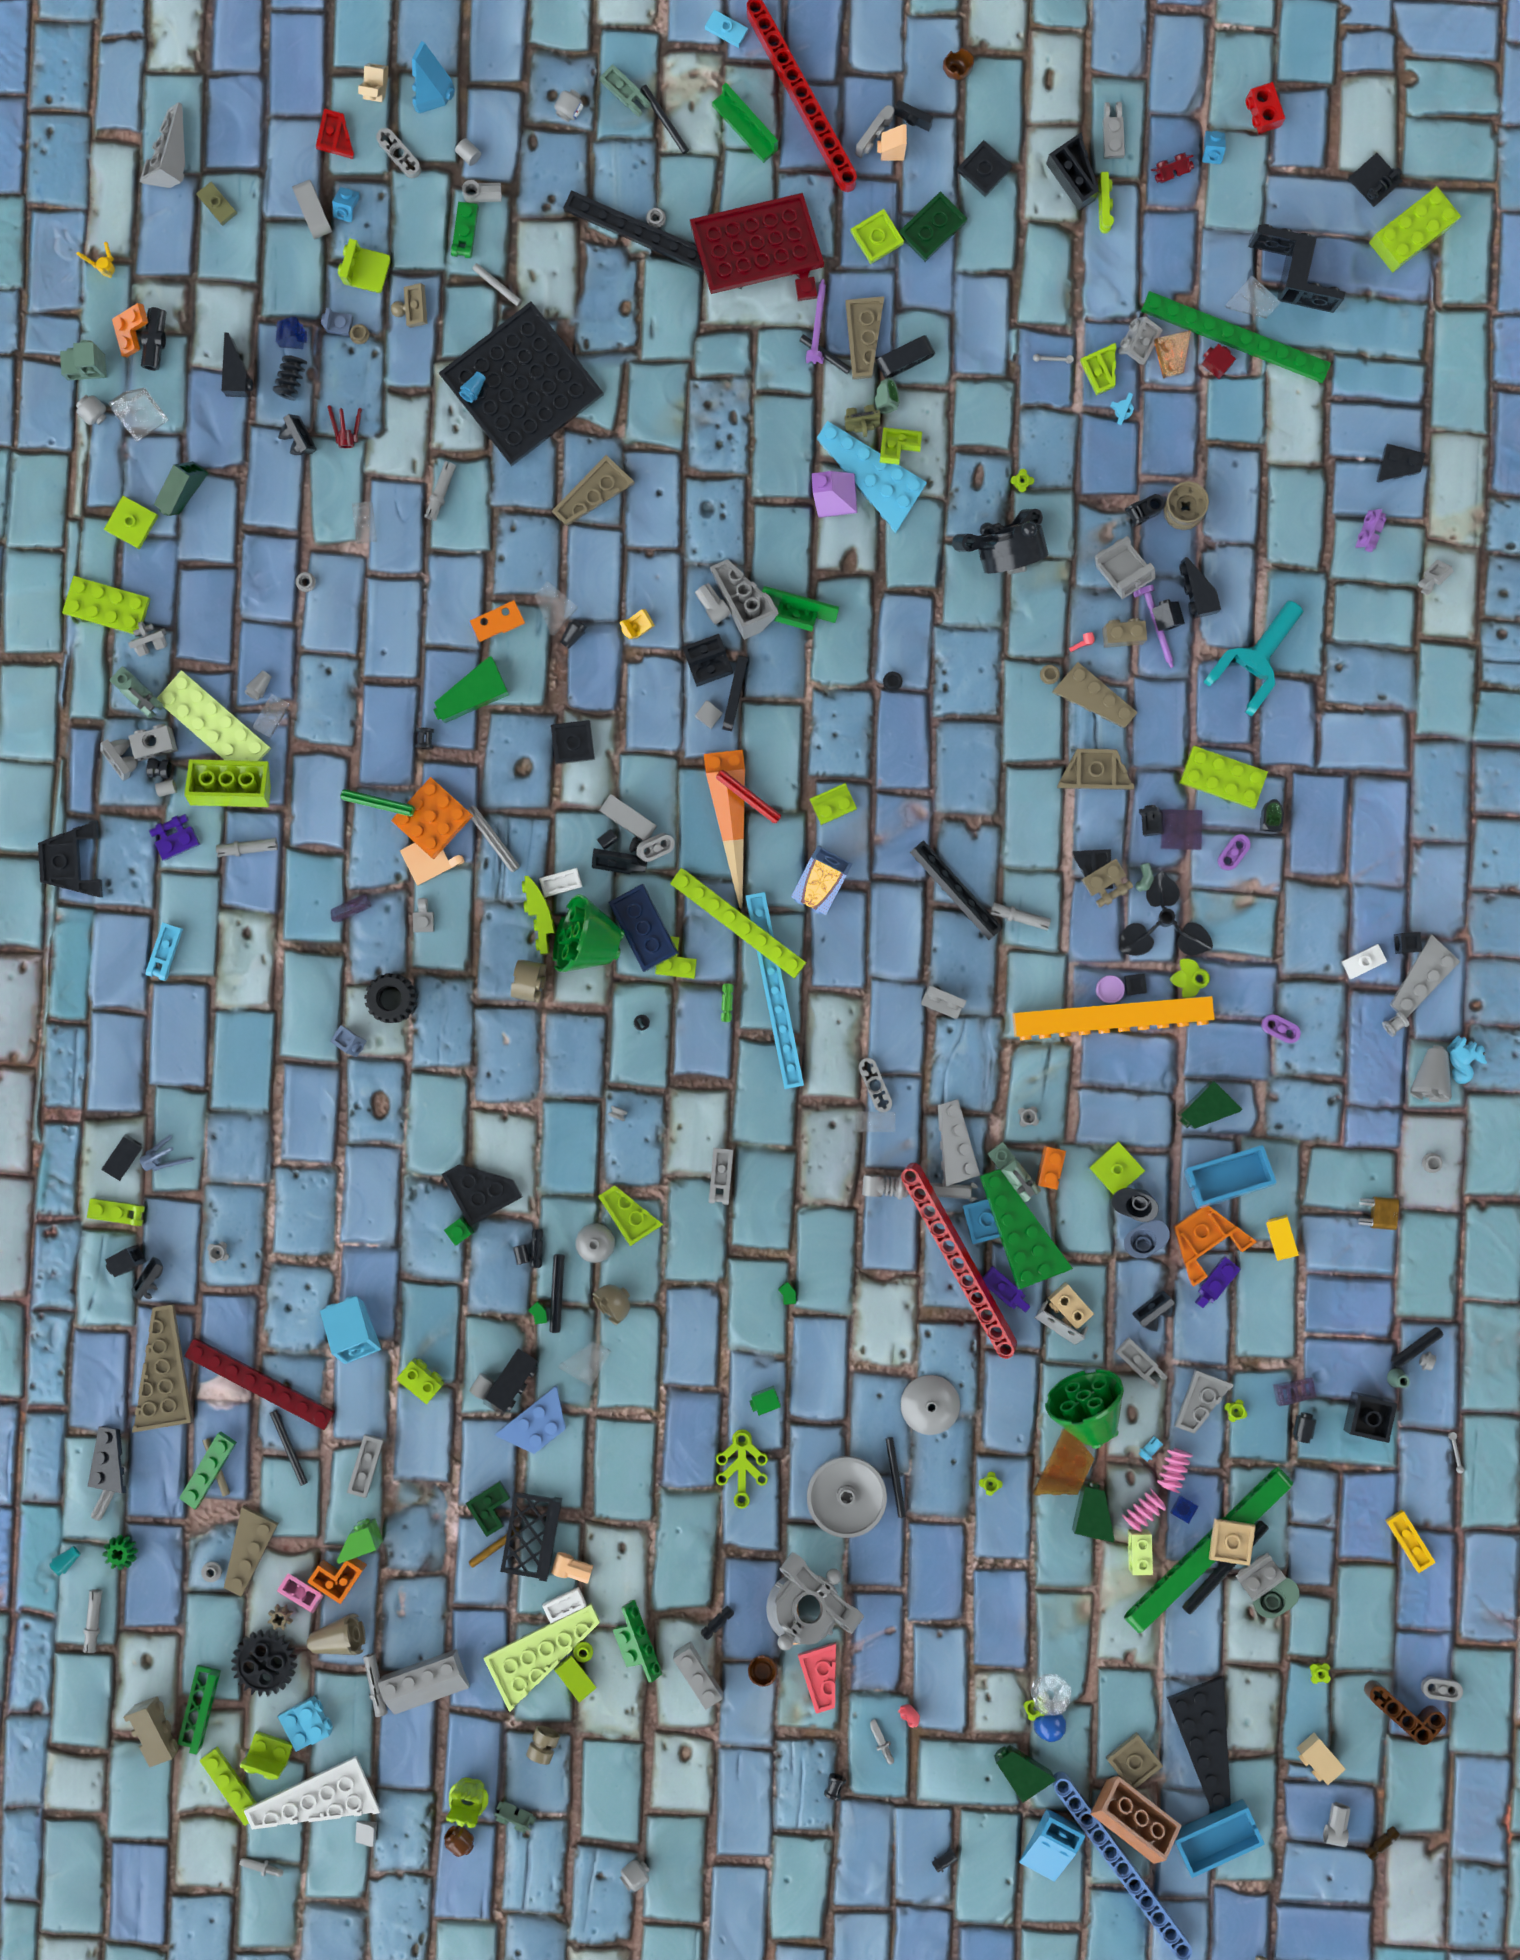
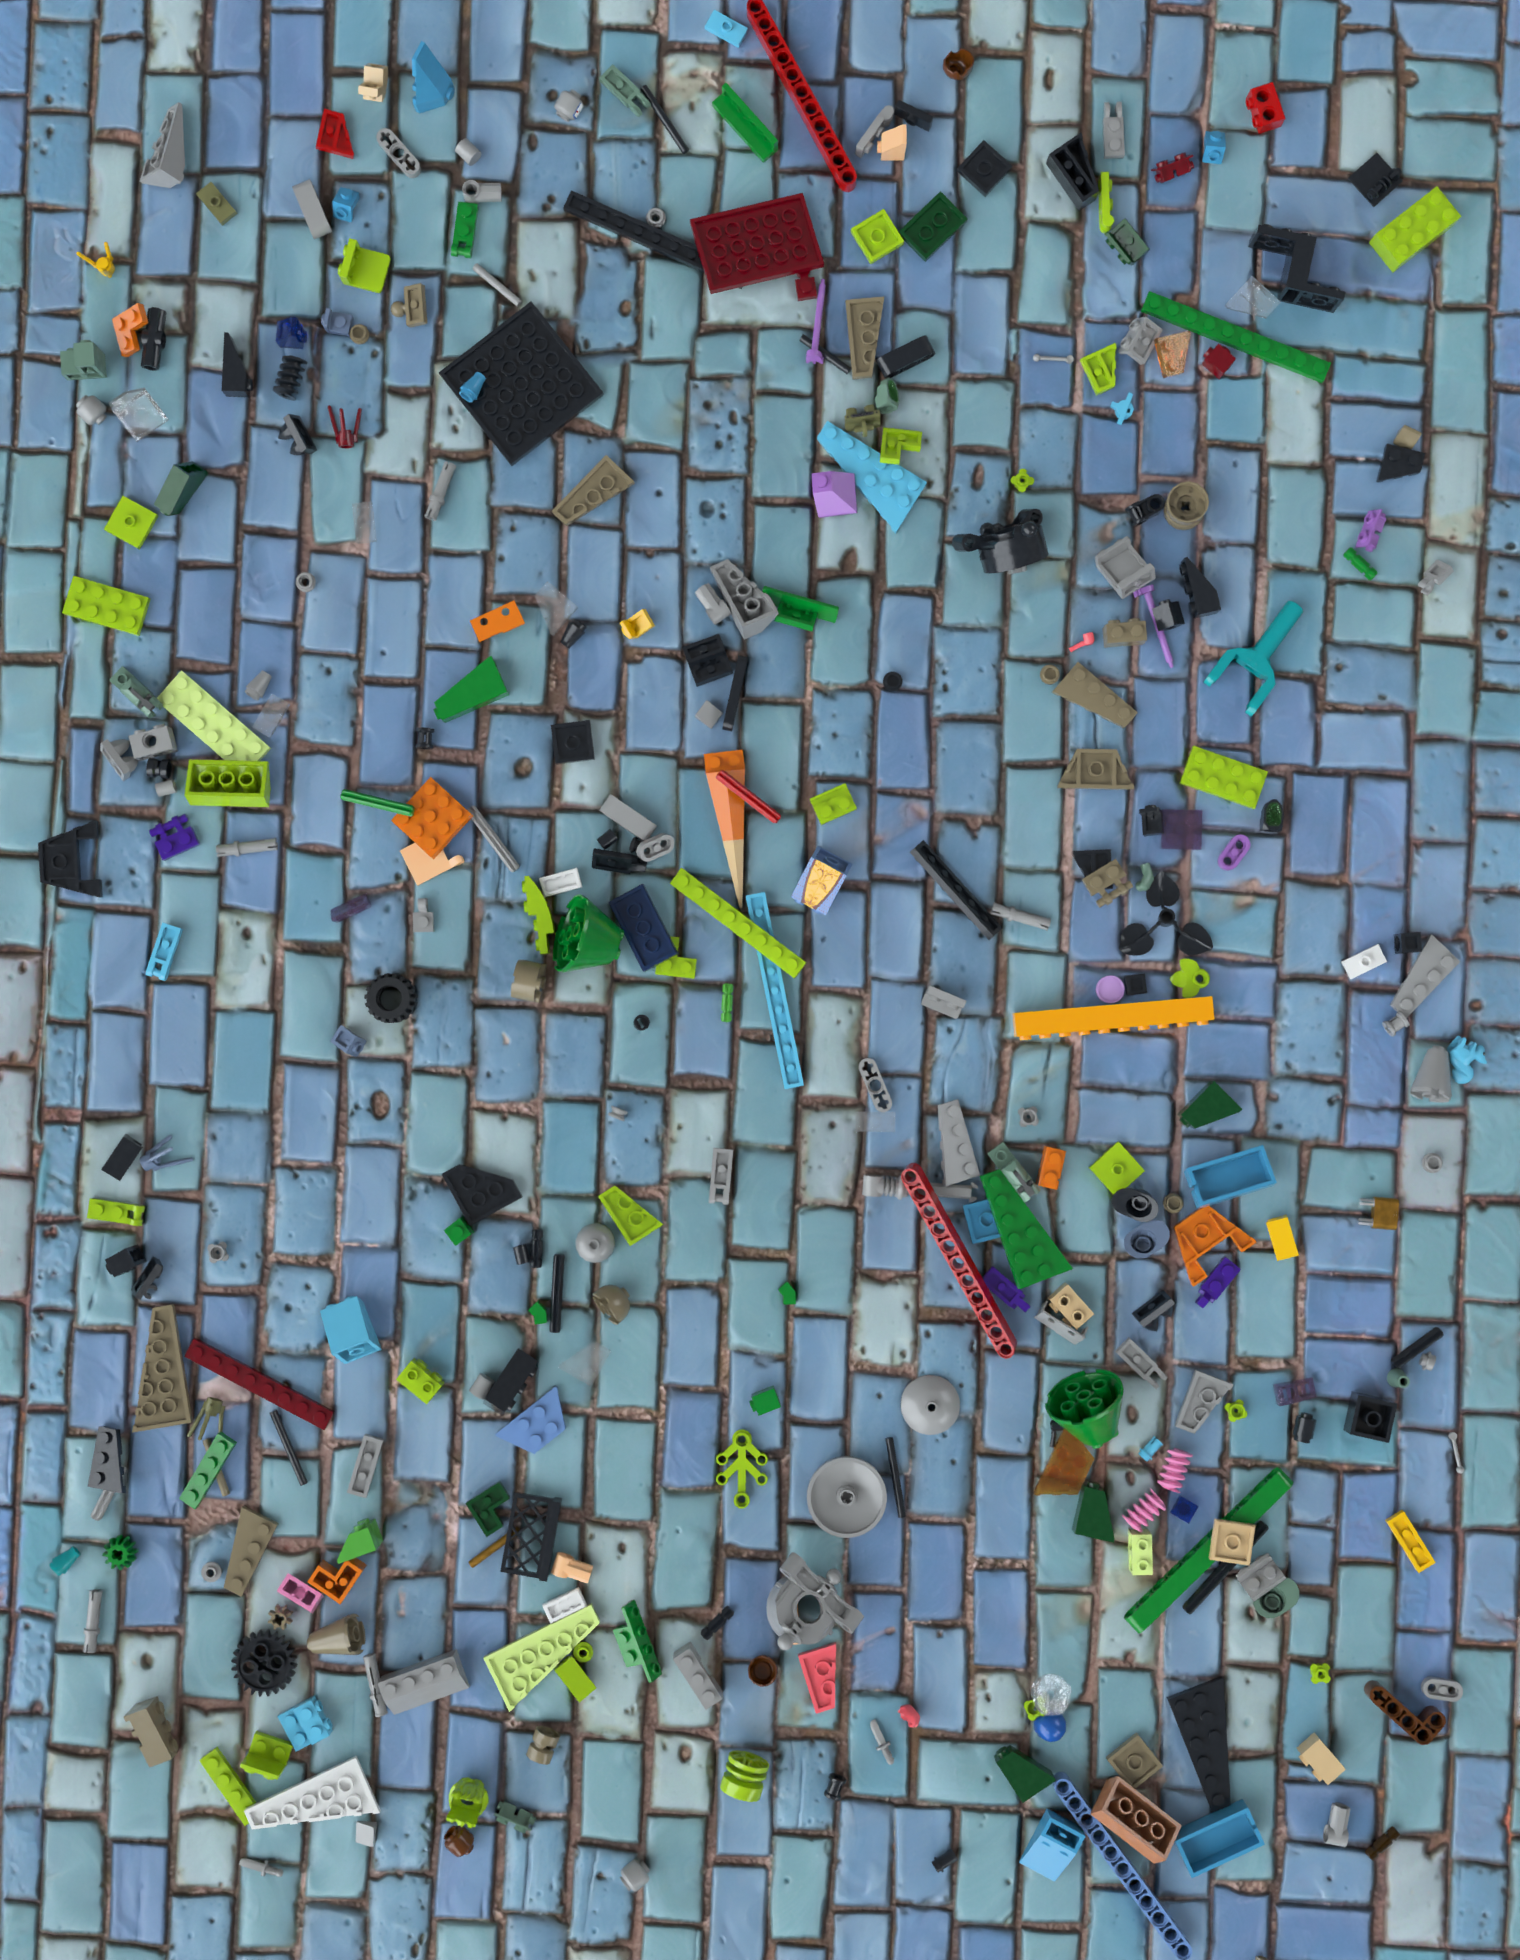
light grey hips [128,621,167,657] -> none
green fence [177,1665,221,1755] -> none
lime plate [979,1471,1003,1496] -> none
medium lavender plate [1261,1014,1301,1043] -> none
none -> olive plant [187,1397,226,1441]
none -> lime wheel [720,1750,769,1802]
none -> black hand [1050,1420,1063,1448]
none -> dark green bracket [1105,218,1150,266]
none -> dark tan plate [1163,1193,1183,1213]
none -> green axle [1343,547,1378,580]
none -> dark tan slope [1393,425,1422,449]

